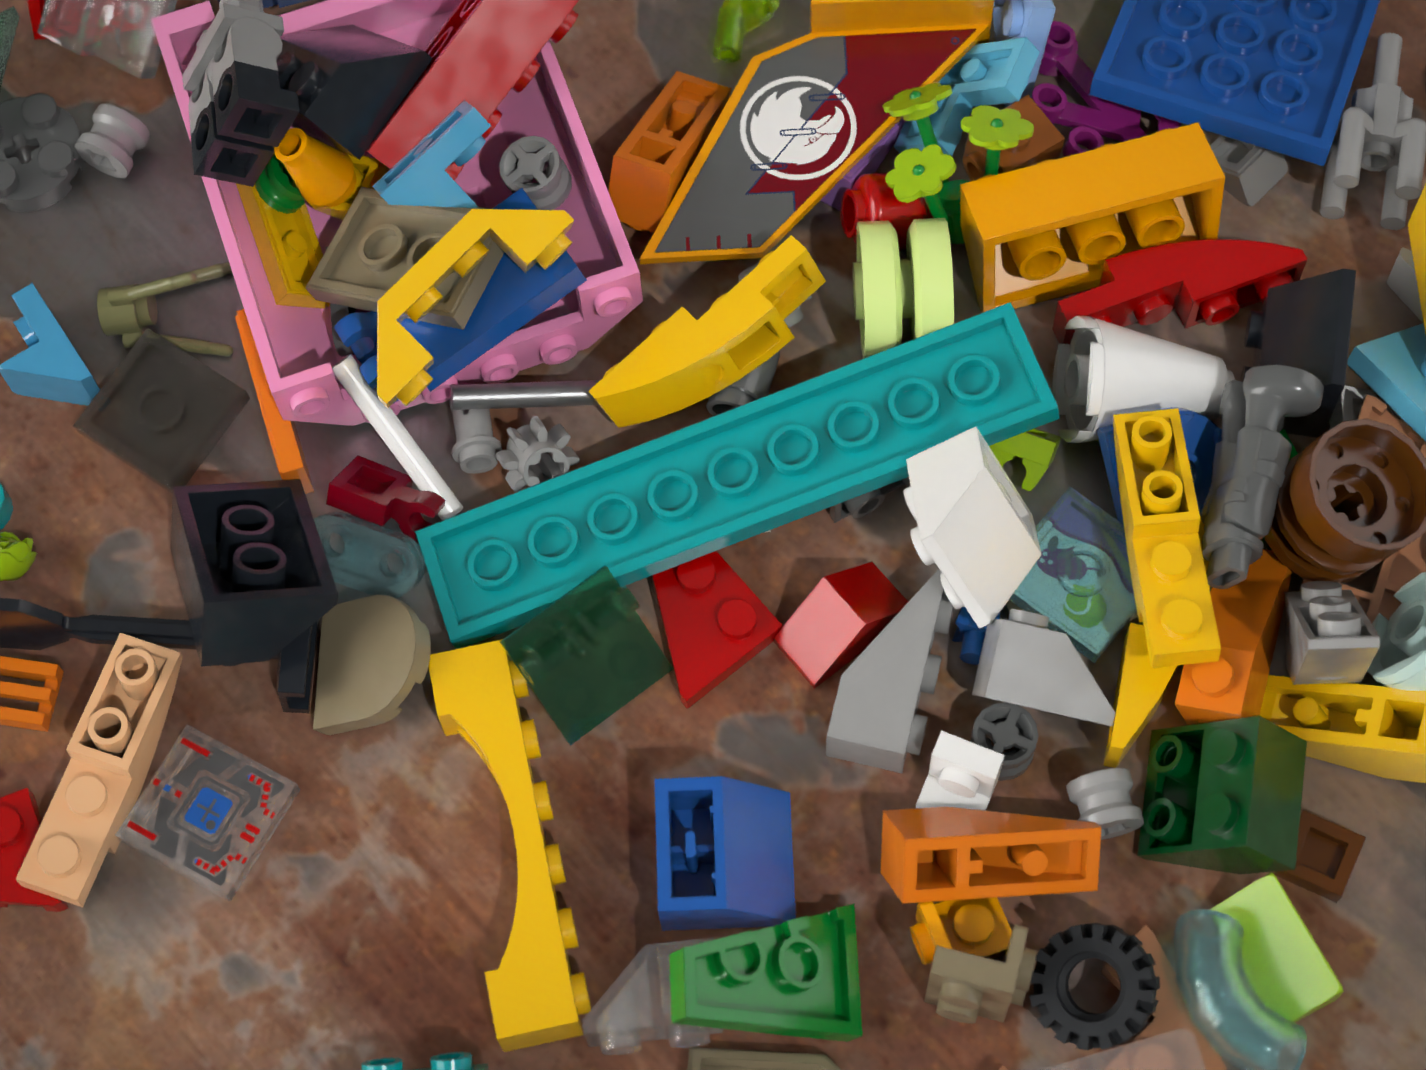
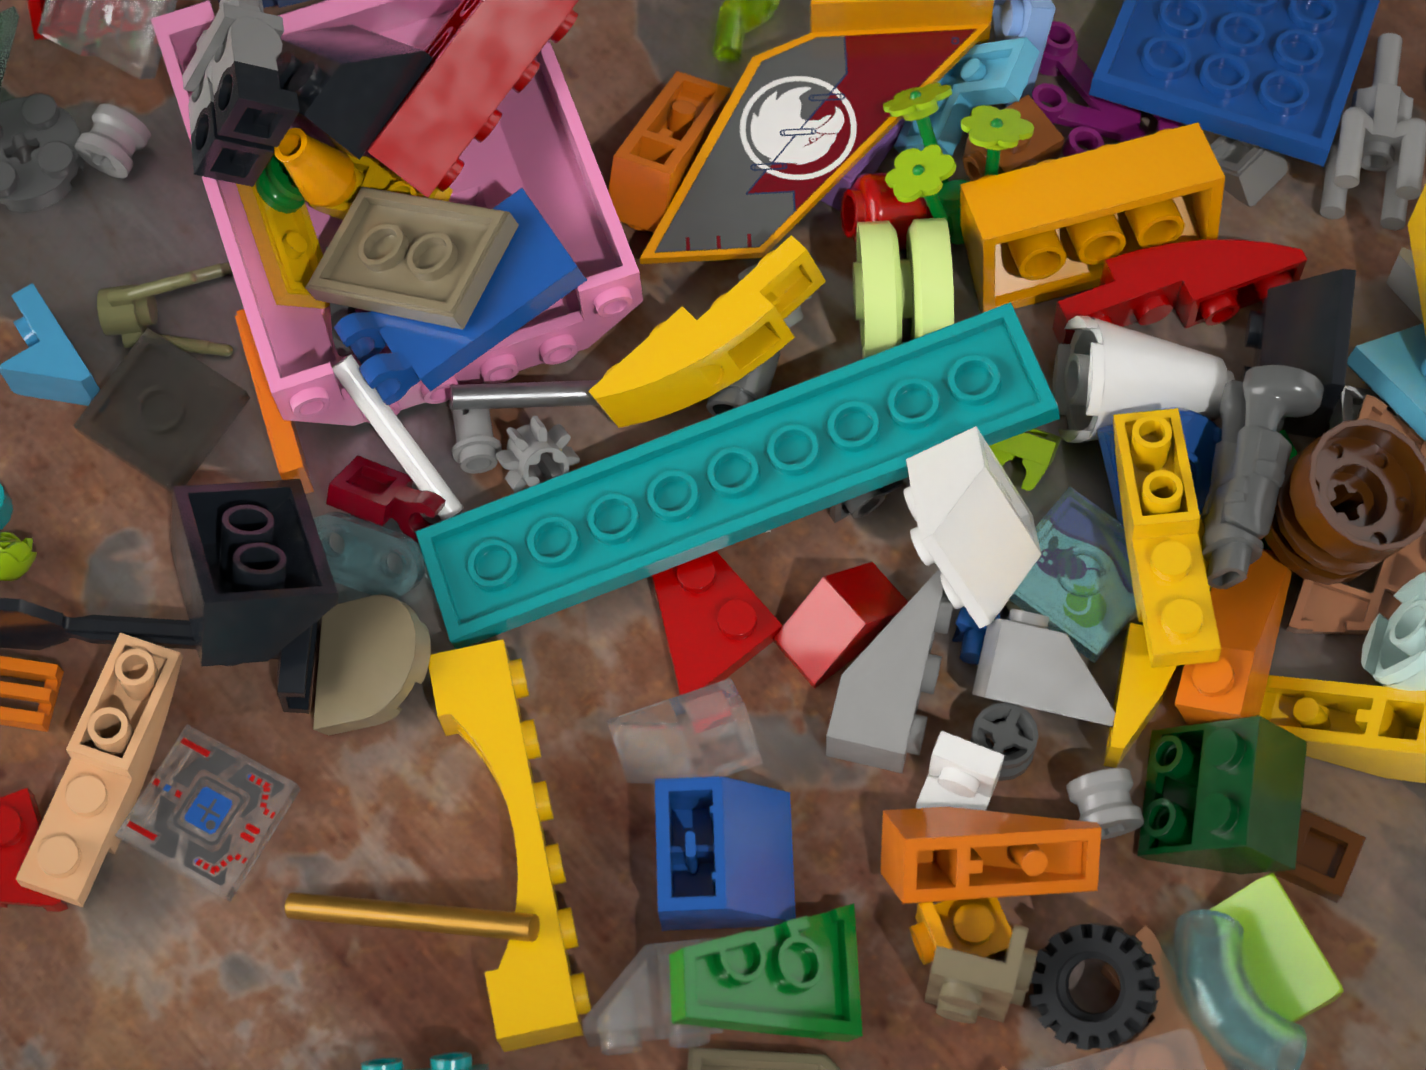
dark azure slope [373,100,491,208] -> none
yellow slope [377,209,574,408] -> none
light grey wheel [499,136,572,210] -> none
clear green hinge [500,565,673,746] -> none
light grey slope [1284,581,1380,685] -> none
none -> pearl gold bar [285,892,540,942]
none -> clear slope [607,678,763,784]

